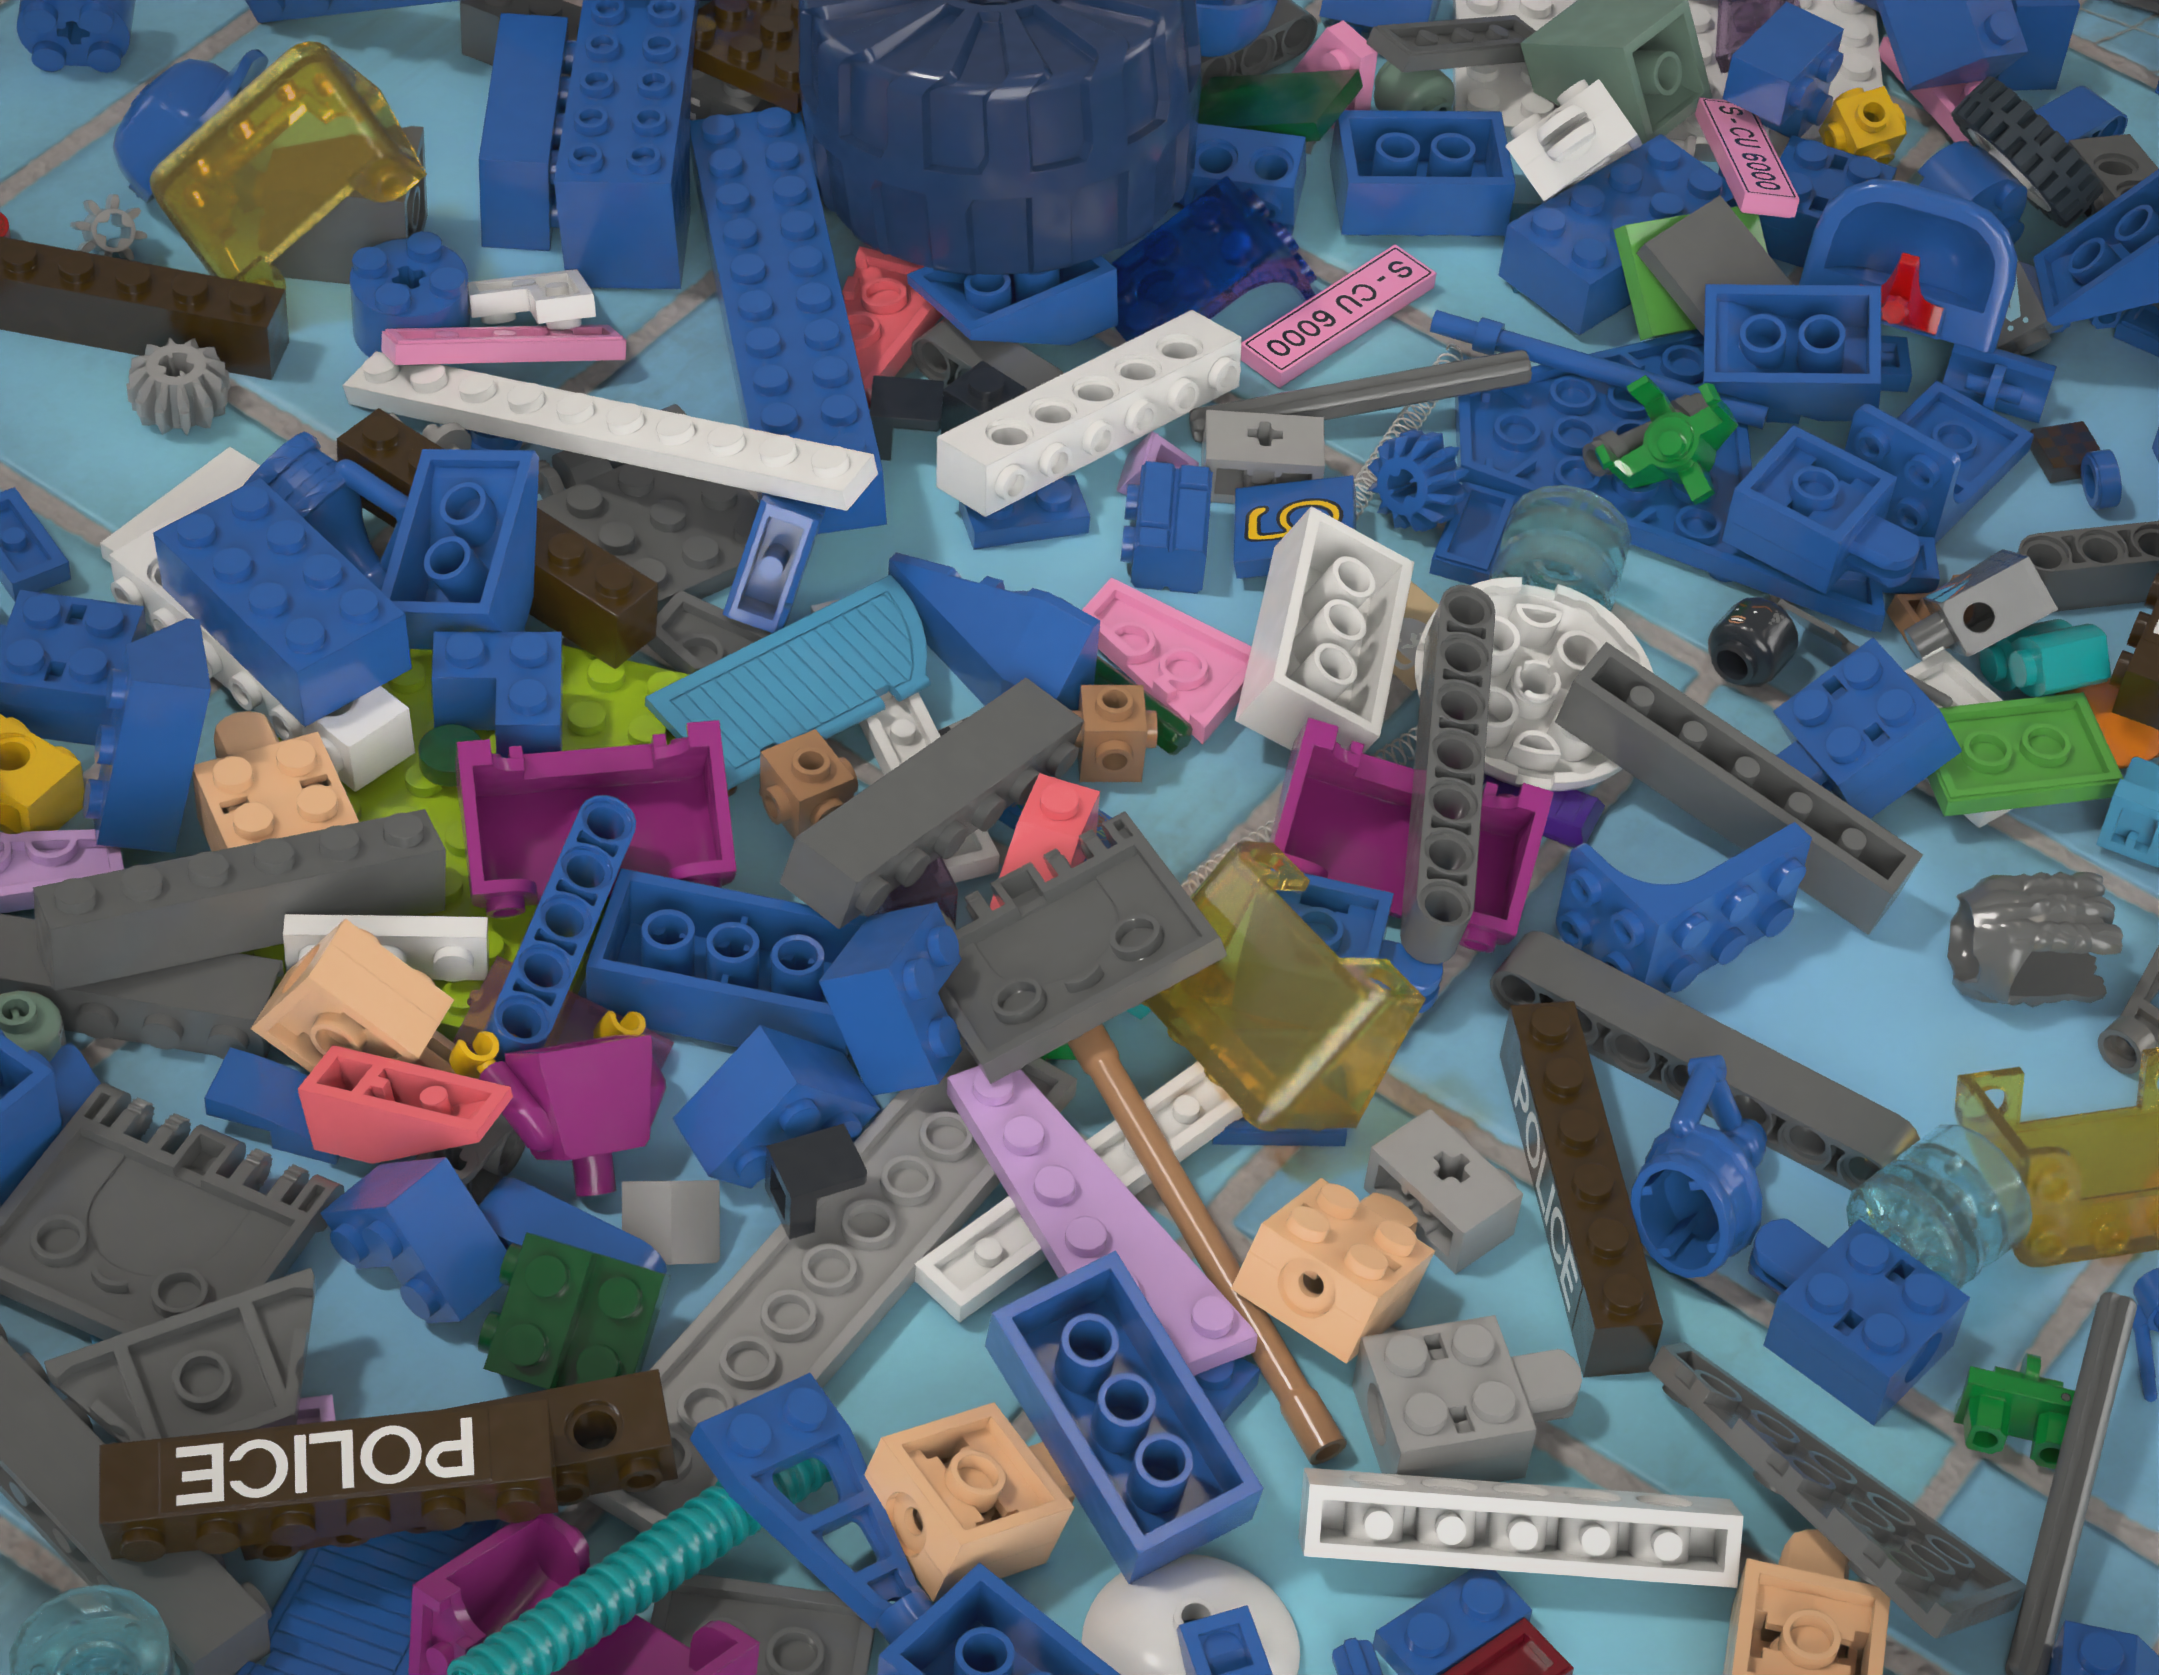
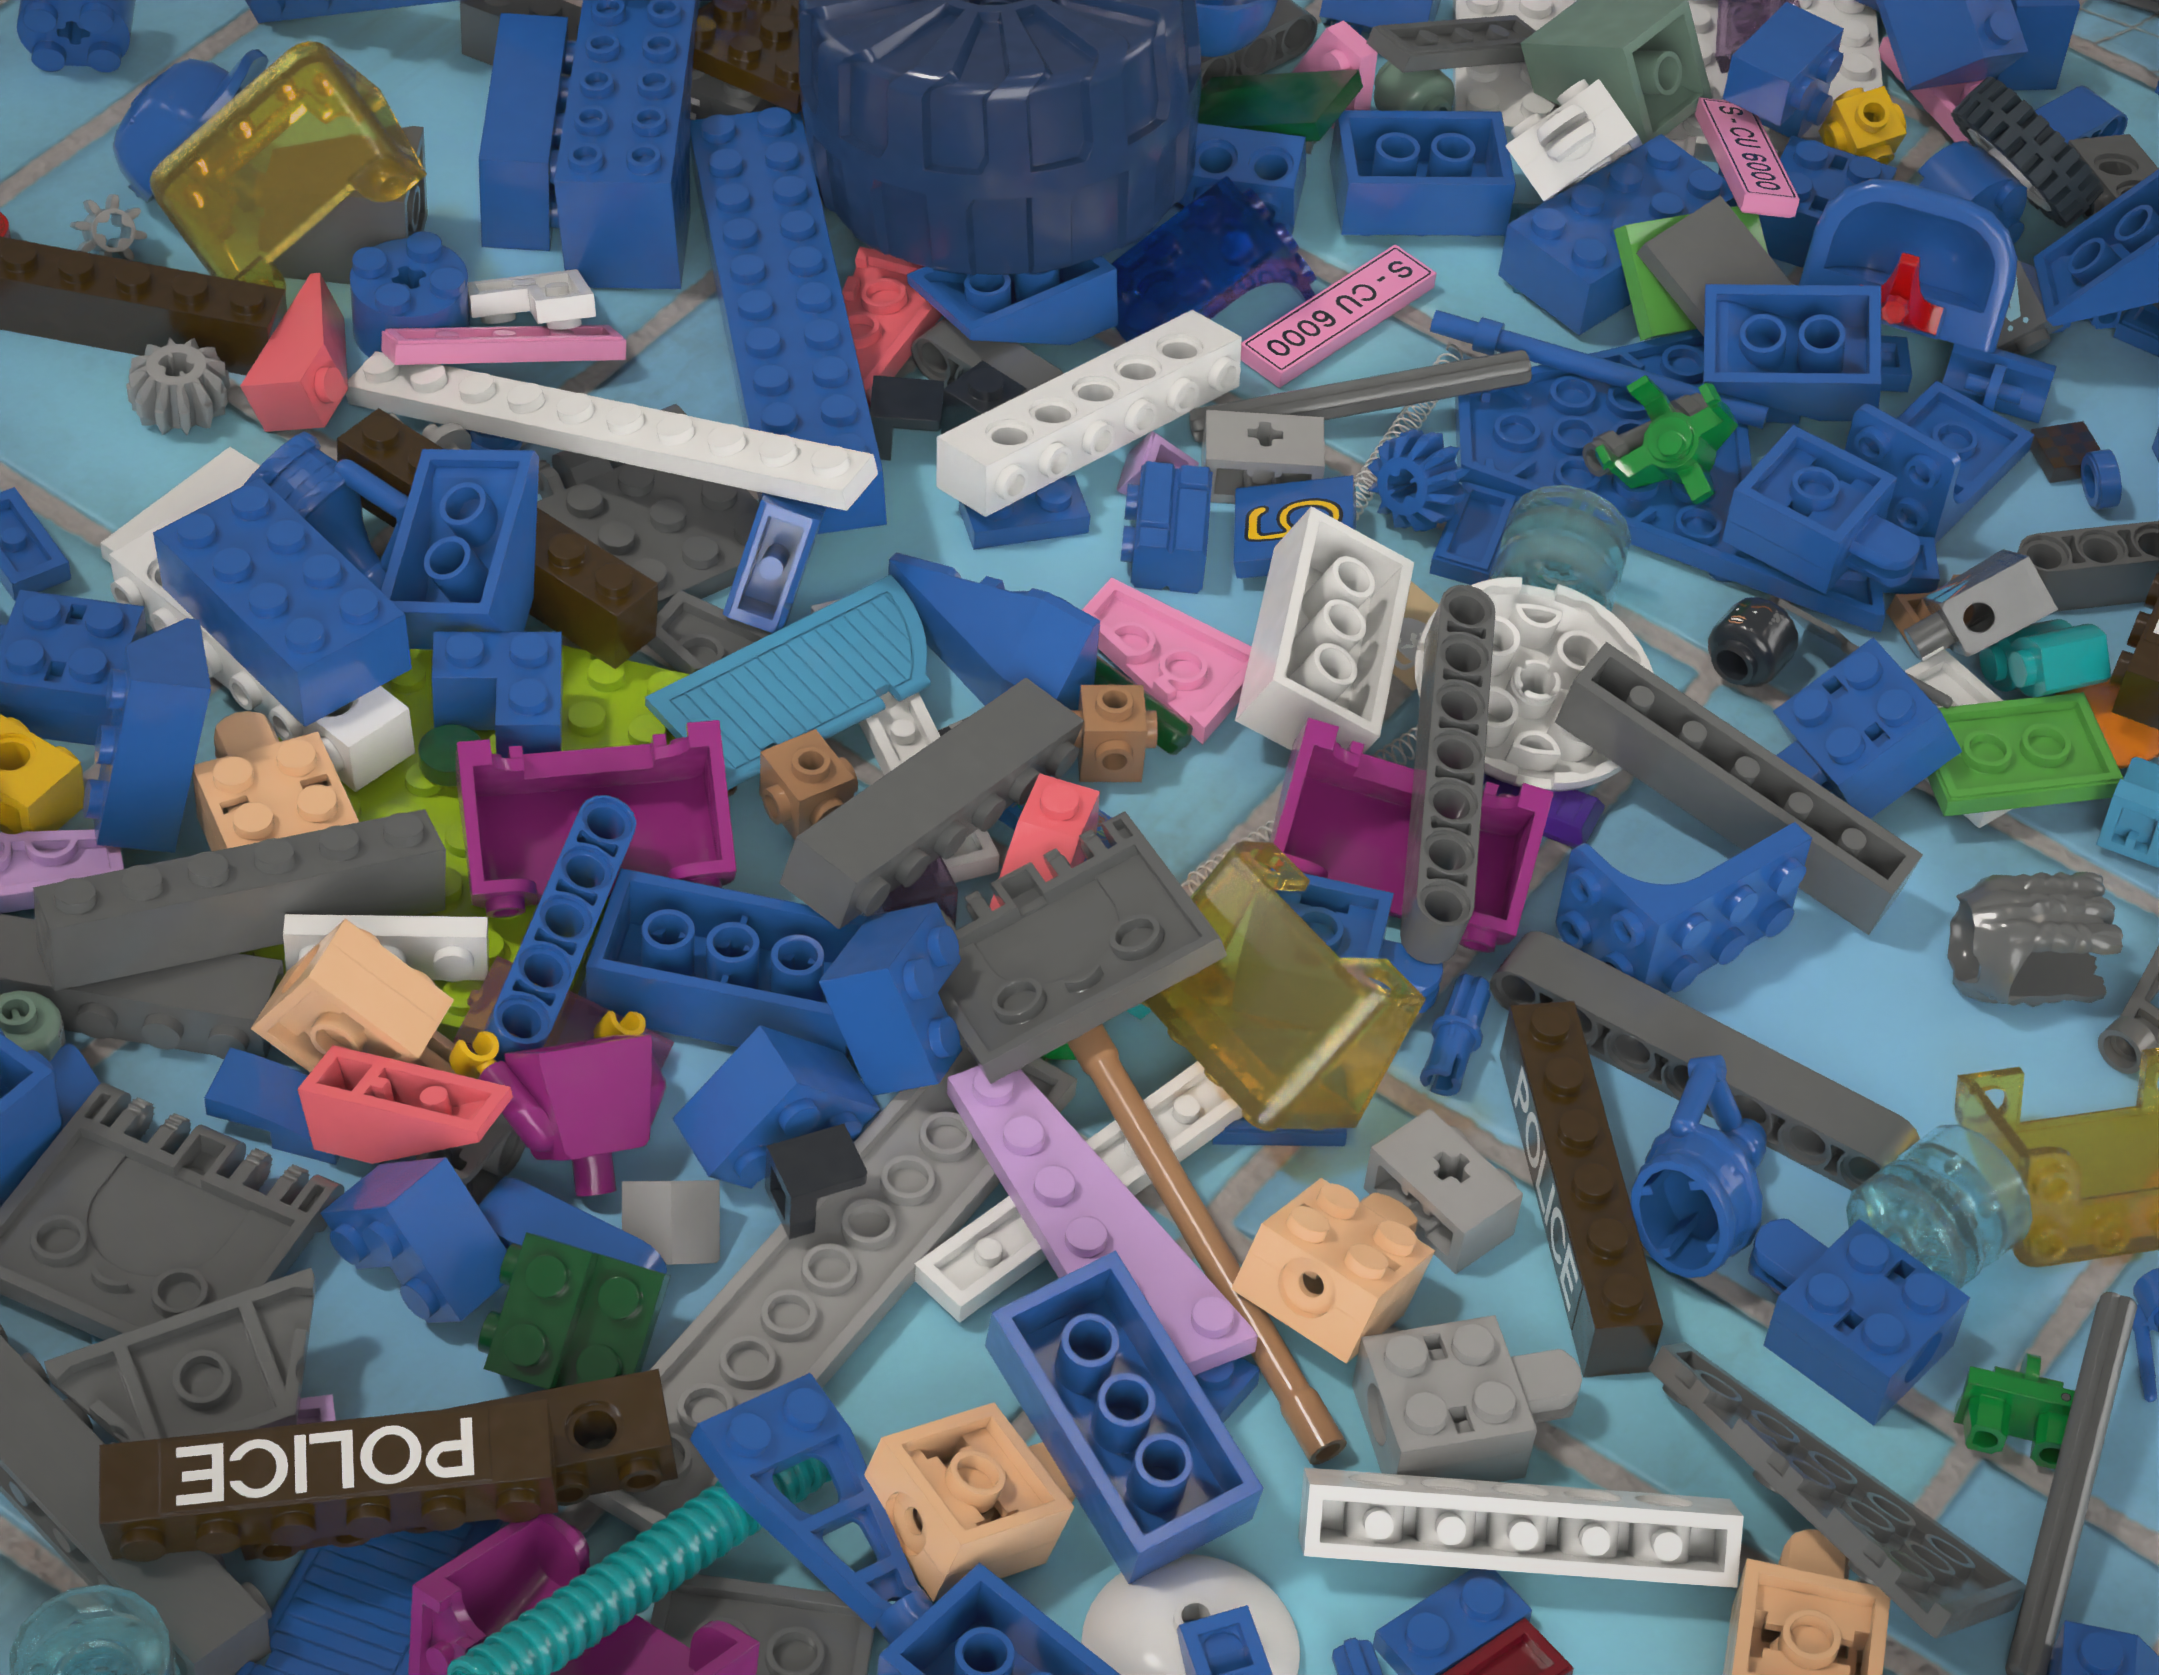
none -> coral slope [240,273,348,432]
none -> blue axle [1420,973,1491,1096]

